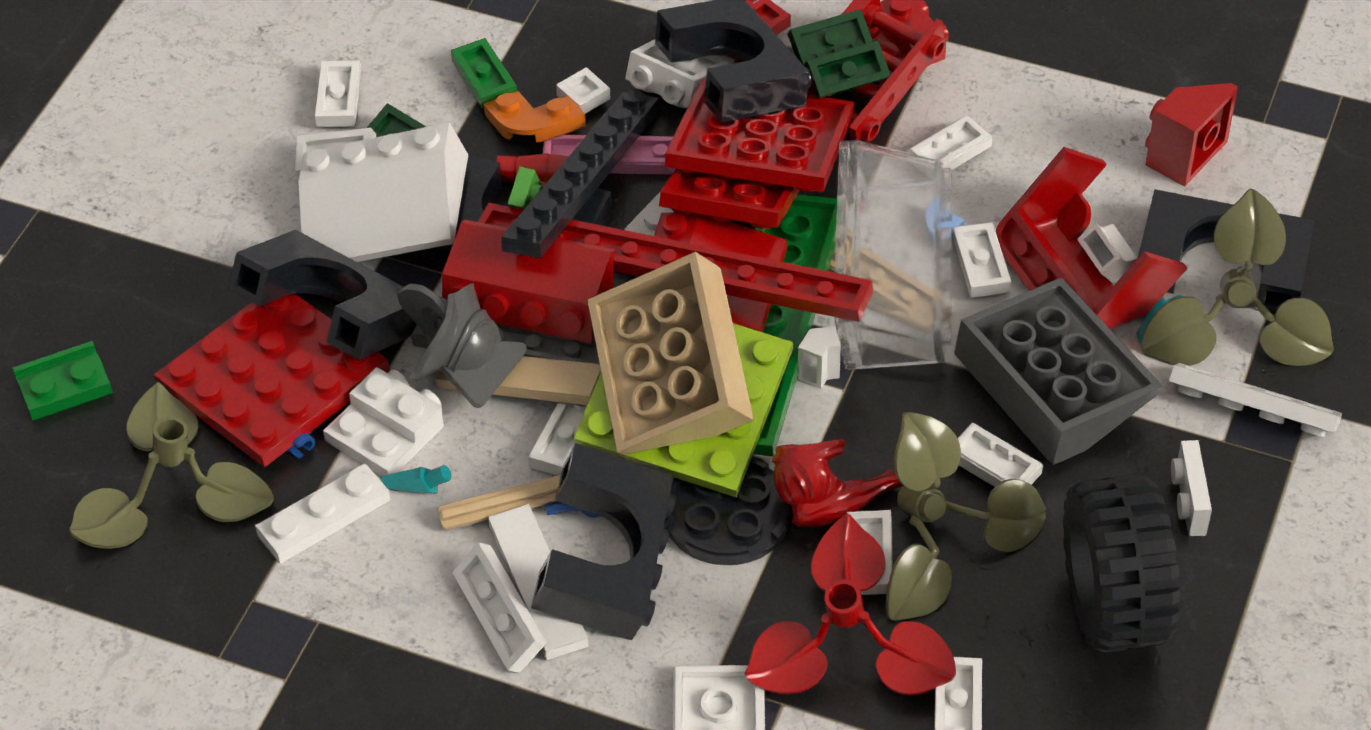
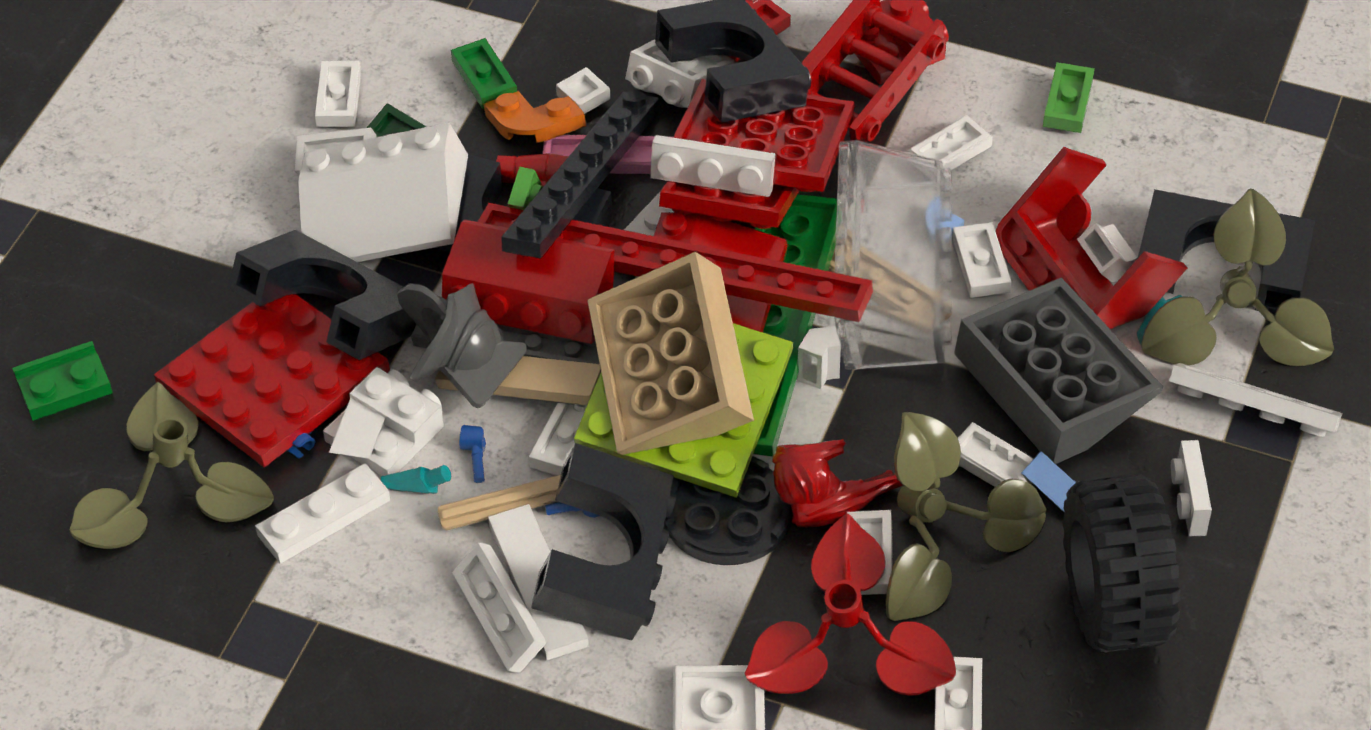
dark green slope [787,9,891,99] -> none
red slope [1145,83,1238,186] -> none
none -> white sticker [329,386,385,459]
none -> blue hand [459,425,486,483]
none -> white plate [650,135,775,197]
none -> medium blue sticker [1021,451,1076,512]
none -> bright green plate [1043,62,1095,133]

